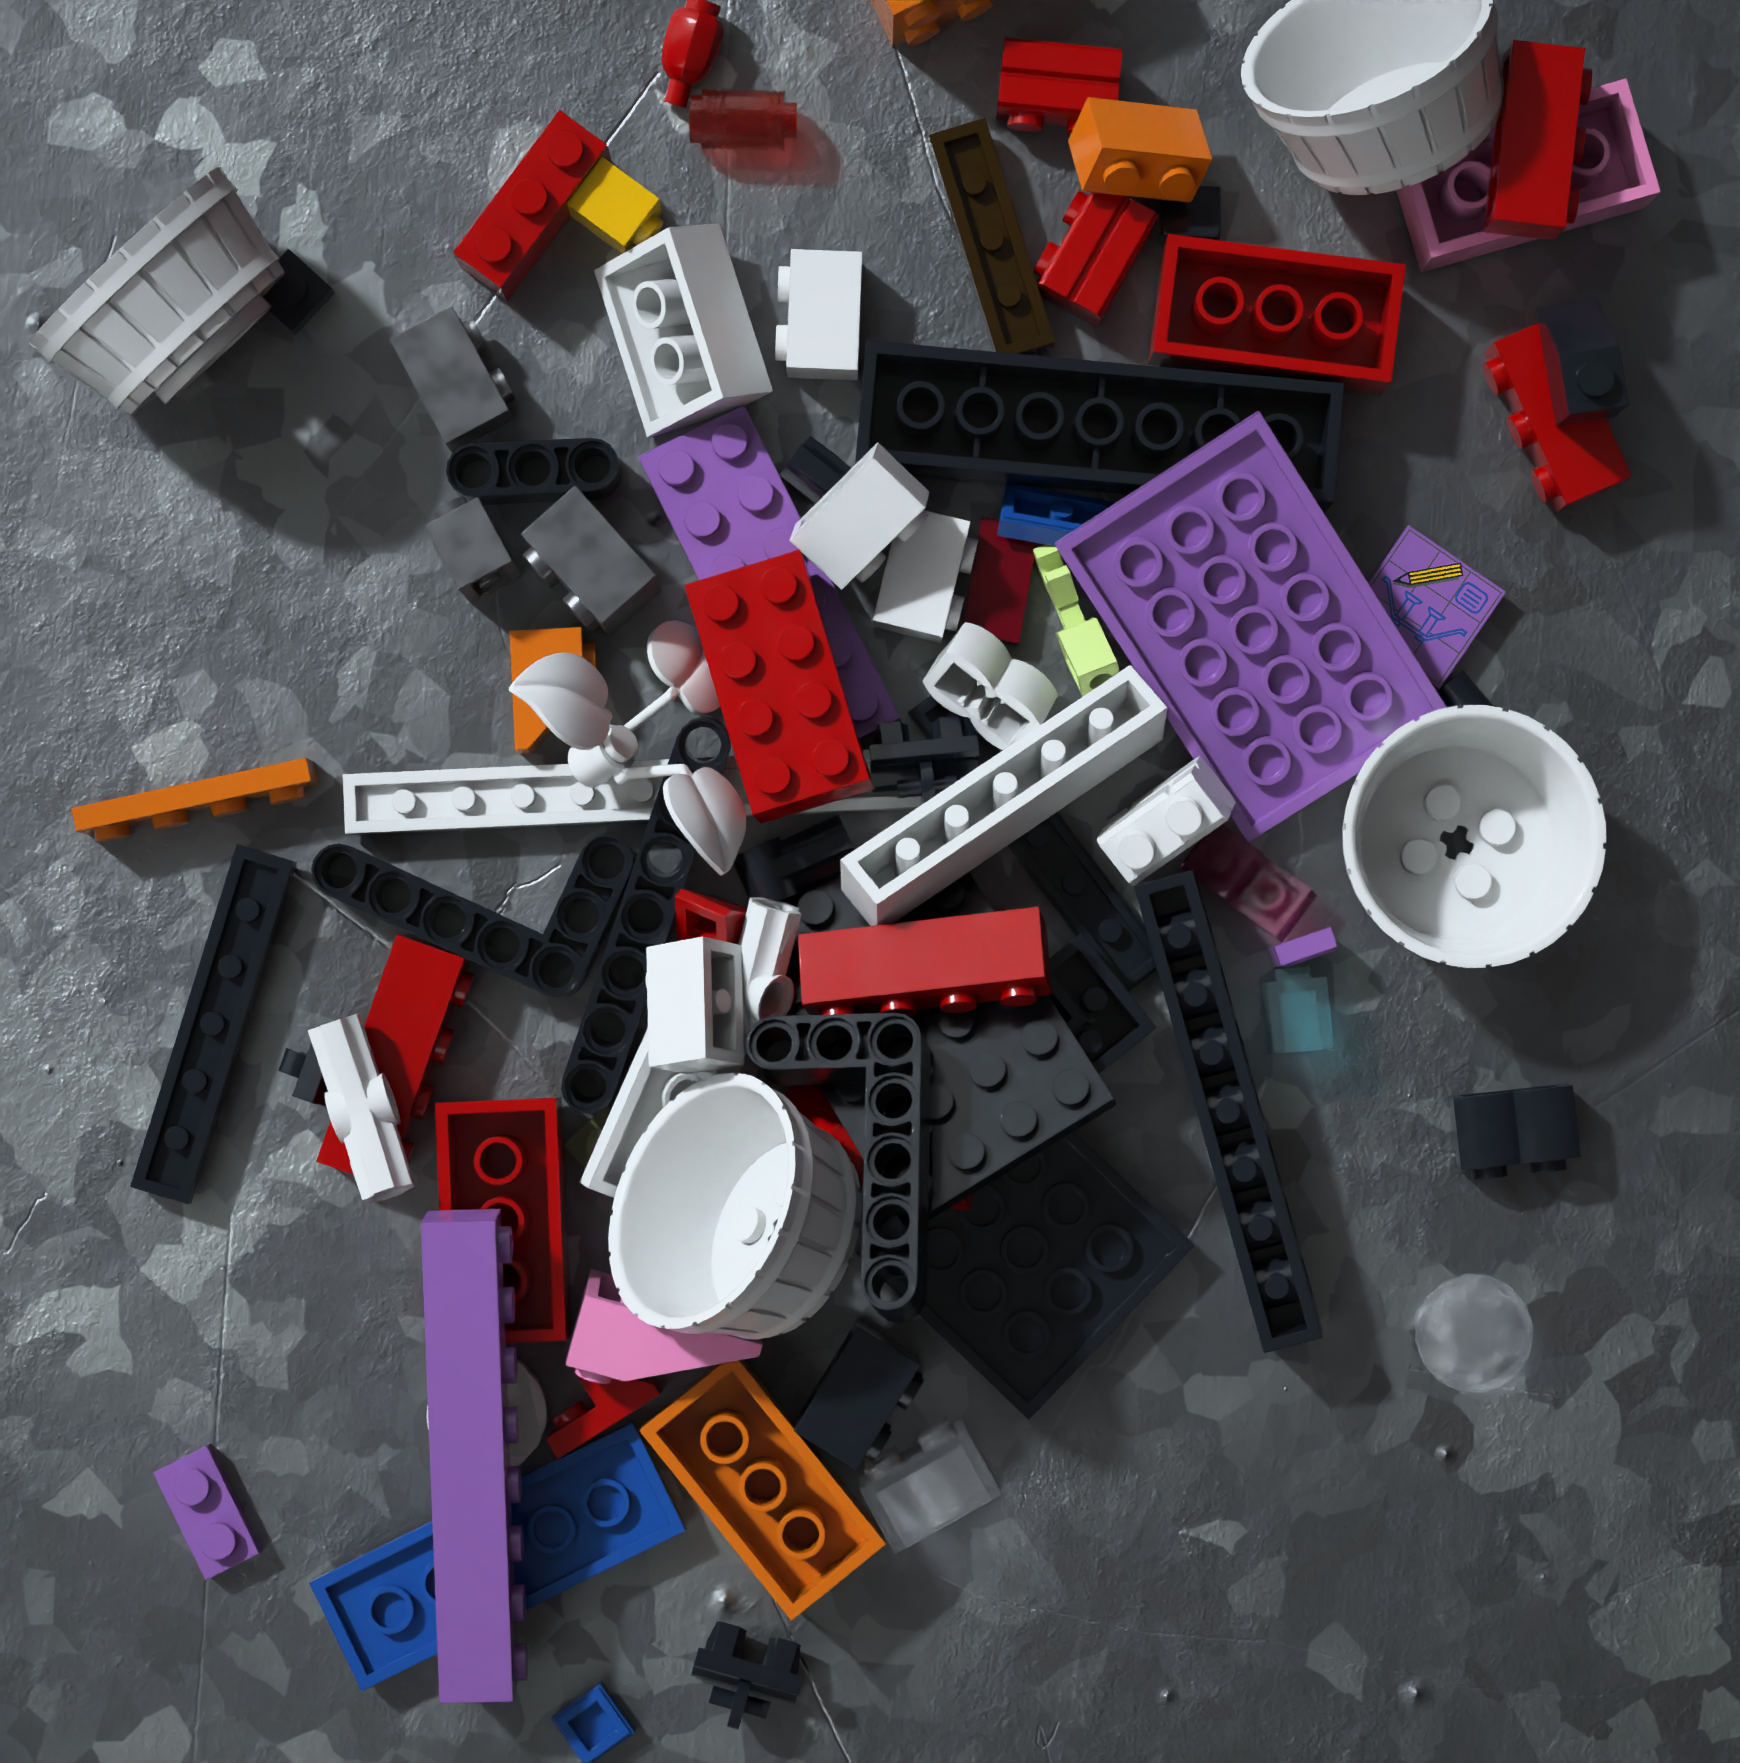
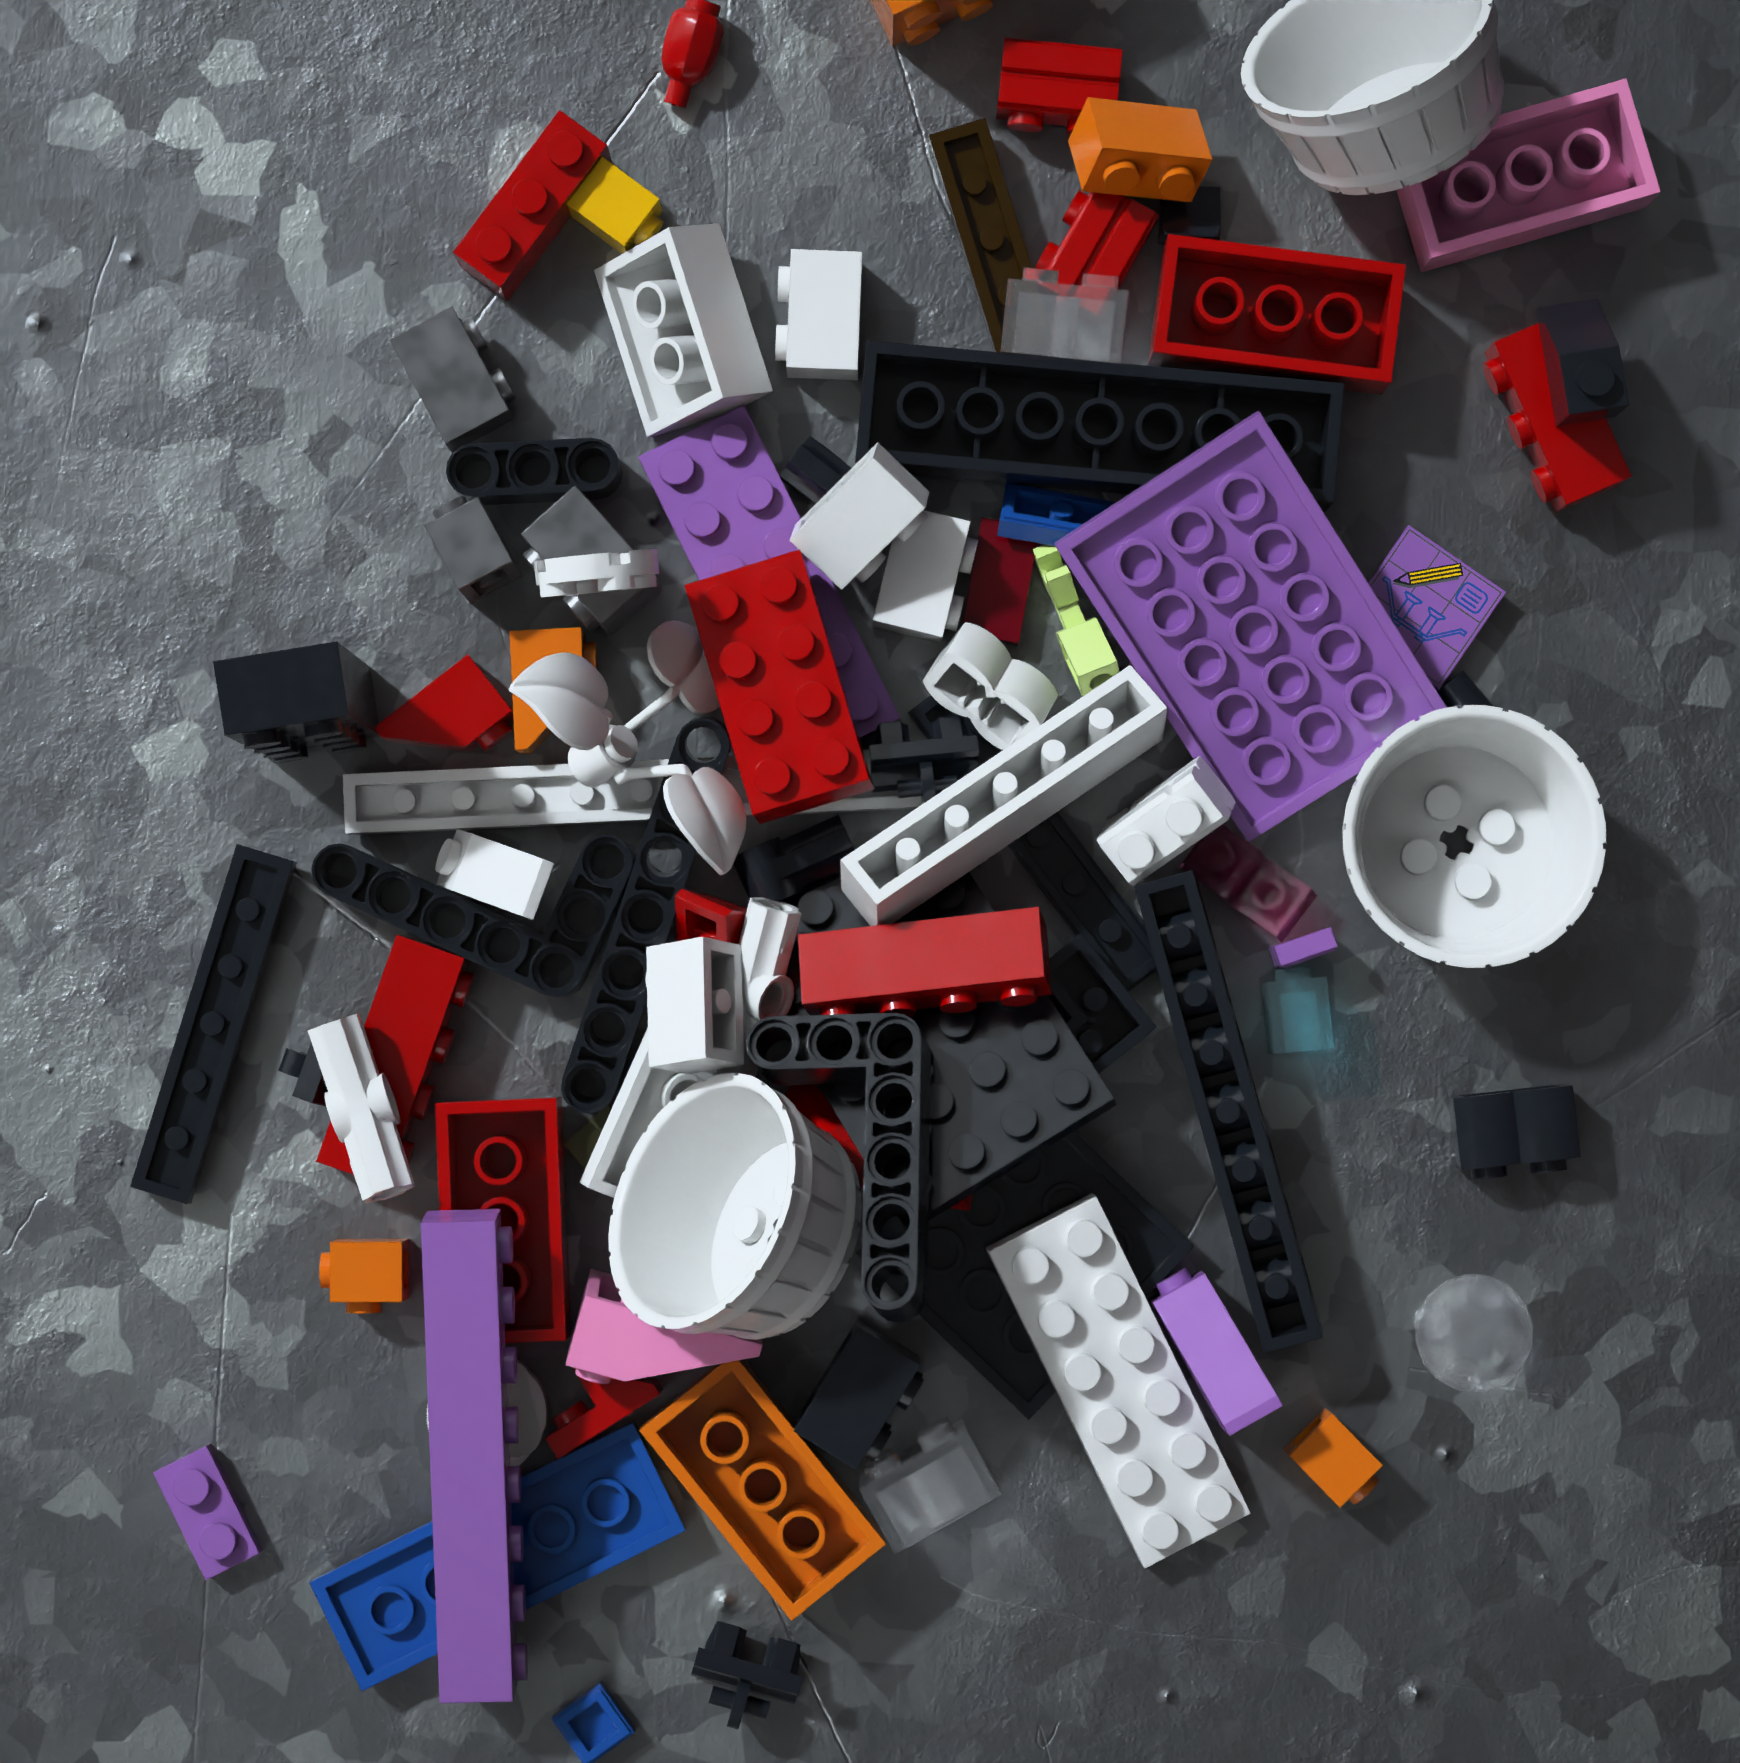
white piece [29,167,285,416] -> none
orange plate [71,758,319,842] -> none
black plate [263,249,335,336] -> none
clear red head [689,89,797,150] -> none
red brick [1483,40,1592,240] -> none
none -> black brick [213,641,380,763]
none -> orange brick [319,1239,409,1314]
none -> red slope [373,654,513,752]
none -> white slope [435,829,554,920]
none -> white plate [534,549,659,597]
none -> white plate [985,1193,1251,1568]
none -> clear brick [1001,267,1131,364]
none -> medium lavender slope [1148,1267,1283,1436]
none -> orange brick [1283,1408,1383,1508]

